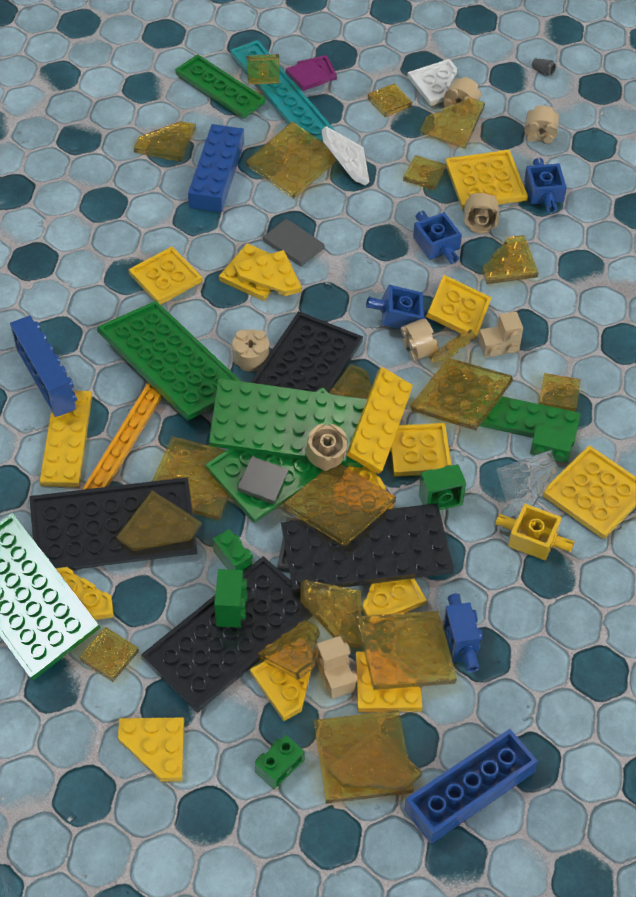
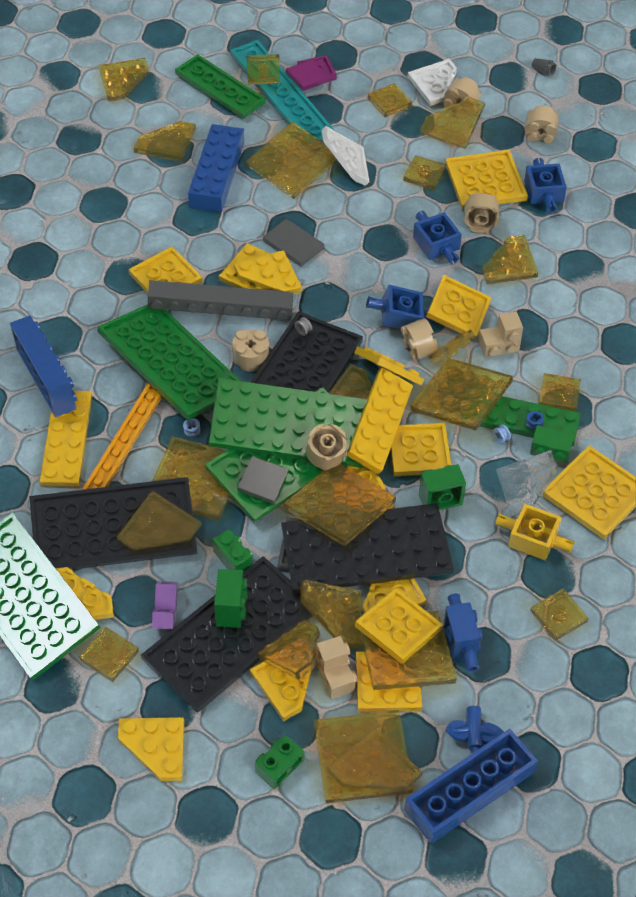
none -> clear yellow plate [98,58,149,101]
none -> dark grey brick [147,280,293,320]
none -> medium lavender brick [152,581,178,629]
none -> light blue bush [183,418,201,437]
none -> light grey bush [295,317,312,336]
none -> yellow plate [354,346,425,386]
none -> yellow plate [355,588,443,664]
none -> blue plant [446,706,504,753]
none -> light blue bush [493,424,511,444]
none -> blue bush [526,411,544,430]
none -> clear yellow plate [530,588,589,641]

